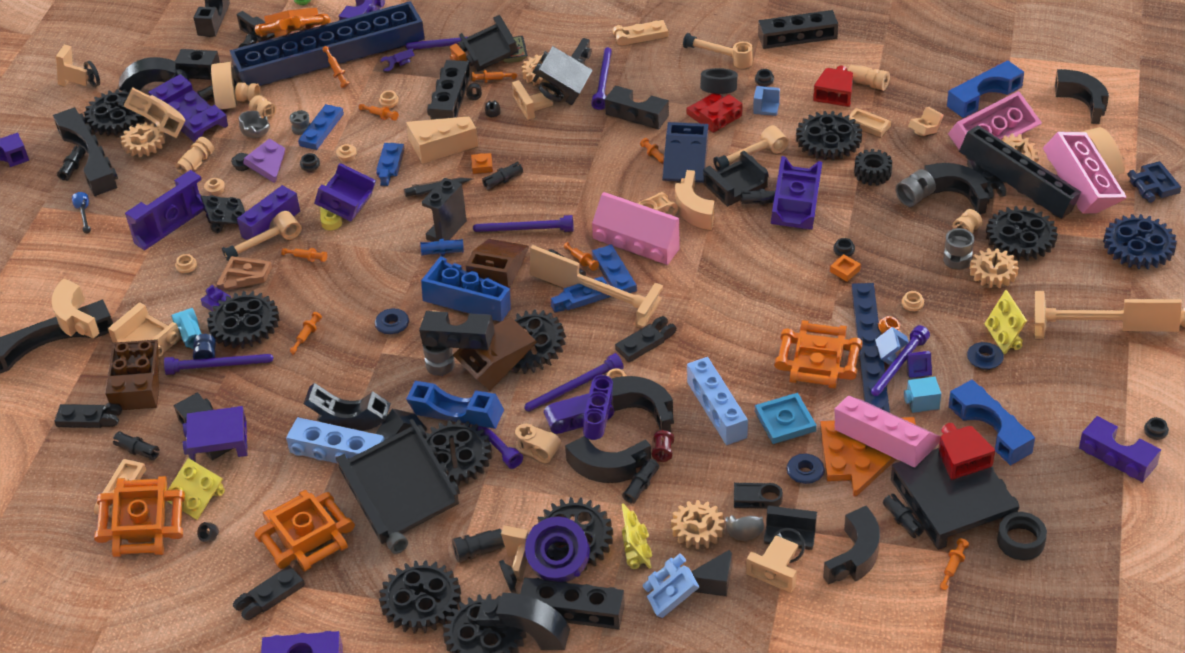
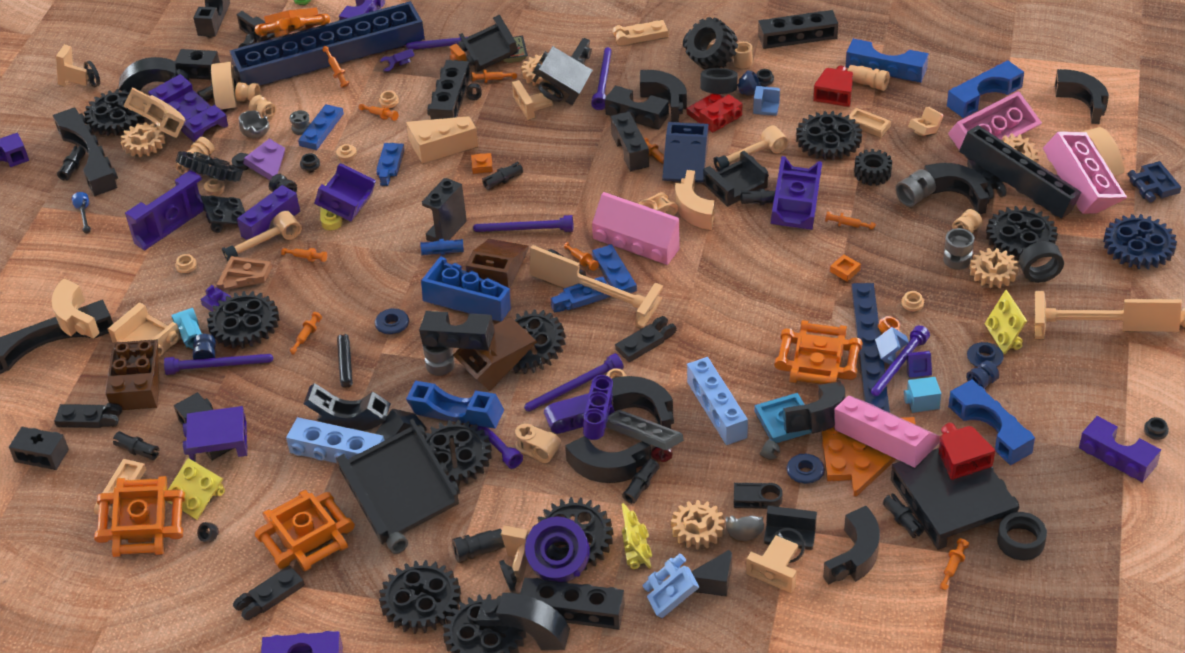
black bar [404,177,472,197] -> none
black hinge [485,100,501,117] -> none
black plate [833,238,855,257] -> none
none -> black brick [9,426,69,470]
none -> black gear [176,151,243,182]
none -> black wheel [268,174,298,193]
none -> black axle [337,334,353,388]
none -> dark grey tile [606,410,684,450]
none -> black arch [610,112,649,172]
none -> black arch [640,70,687,122]
none -> black tyre [684,17,738,70]
none -> dark blue cone [737,70,761,96]
none -> dark grey hinge [760,439,780,460]
none -> black arch [783,381,846,434]
none -> orange piece [825,211,876,229]
none -> blue arch [845,38,929,83]
none -> dark blue wheel [966,360,1000,389]
none -> black tyre [1019,241,1064,283]

